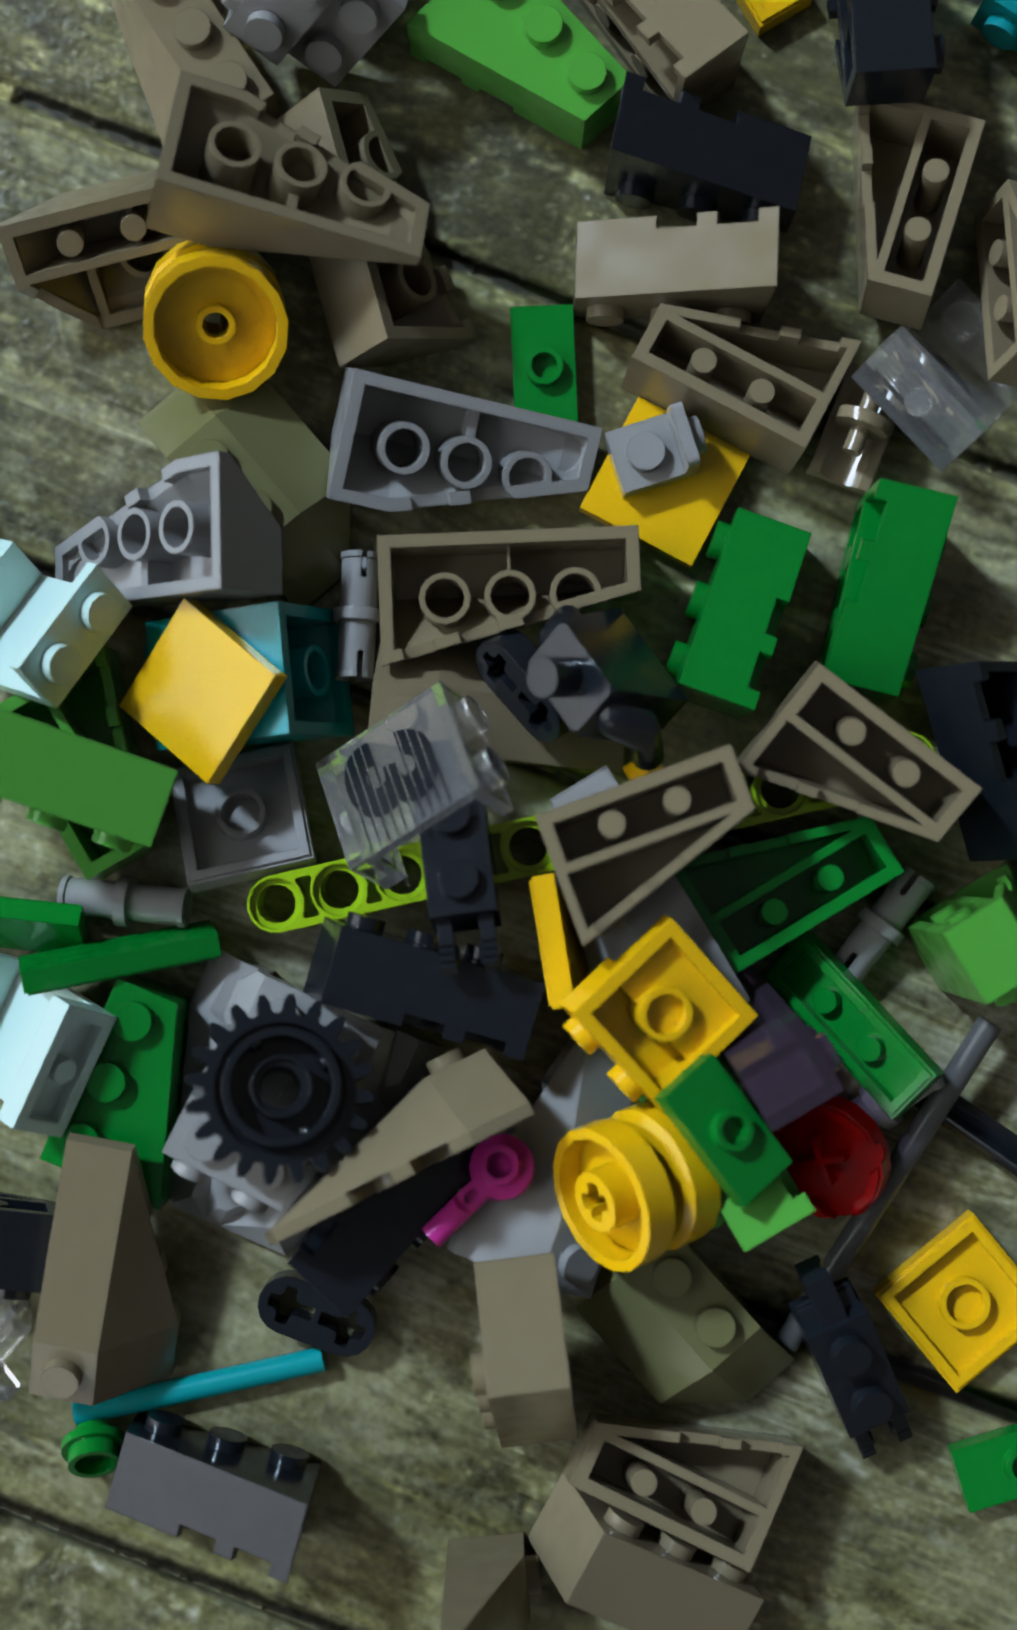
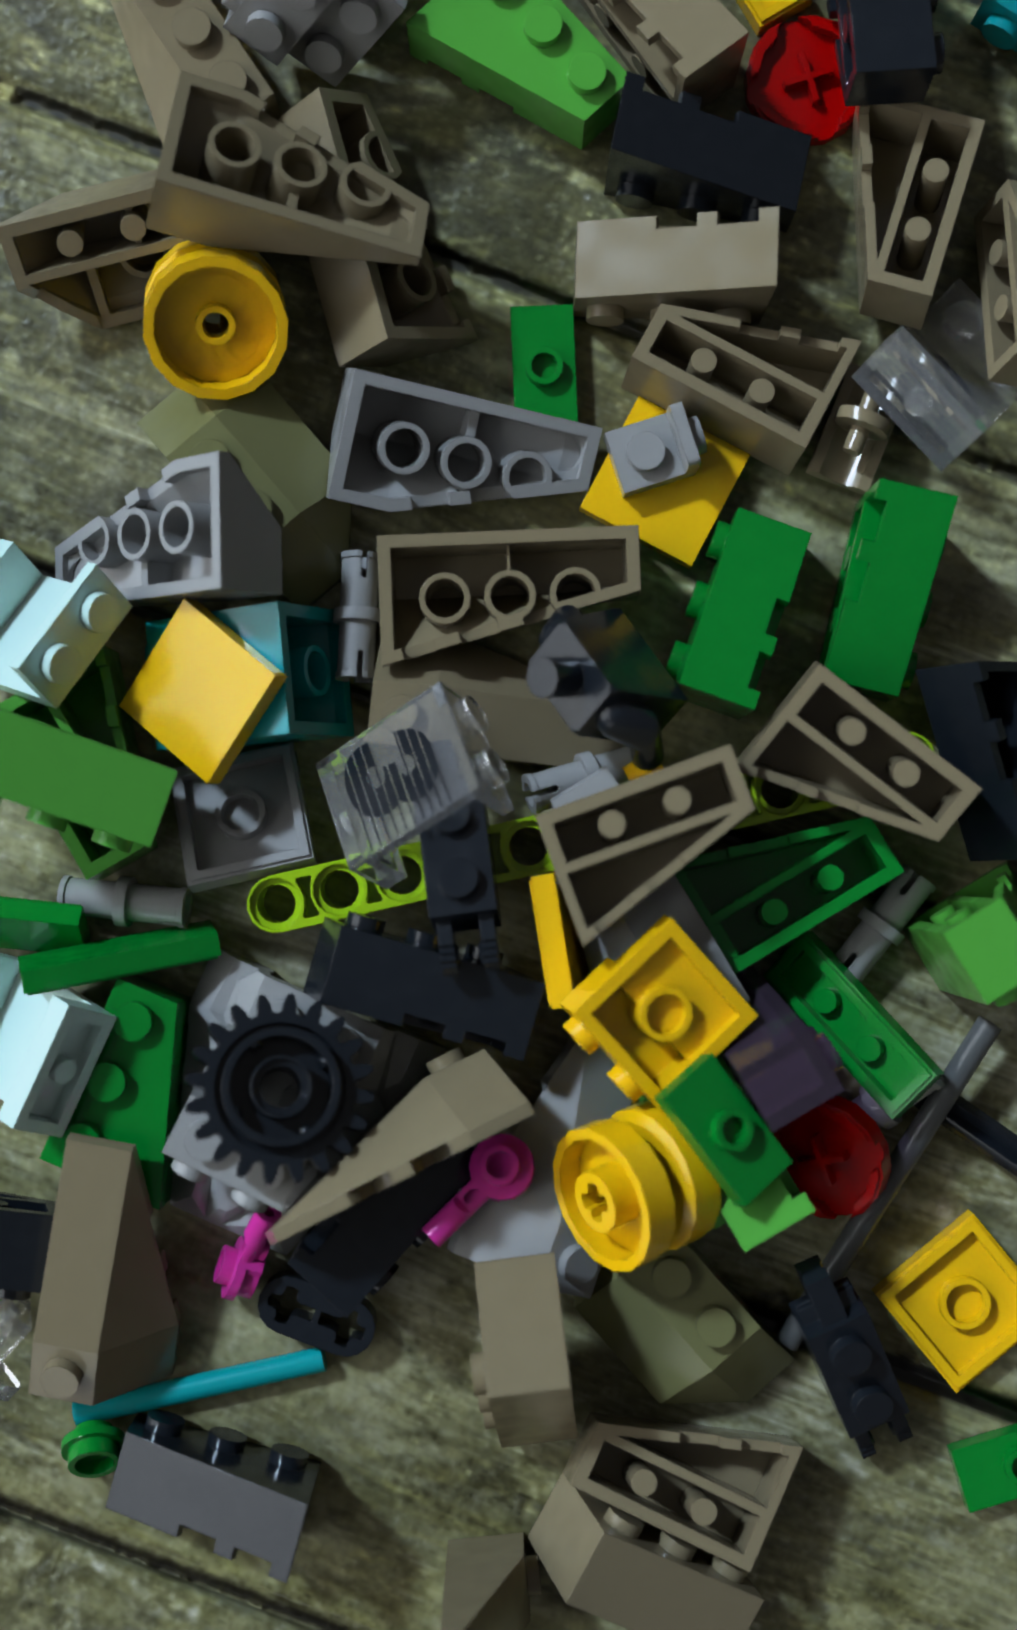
black beam [476,629,571,743] -> none
none -> dark pink plate [213,1206,282,1301]
none -> light grey pin [521,746,632,815]
none -> red tile [744,15,856,146]

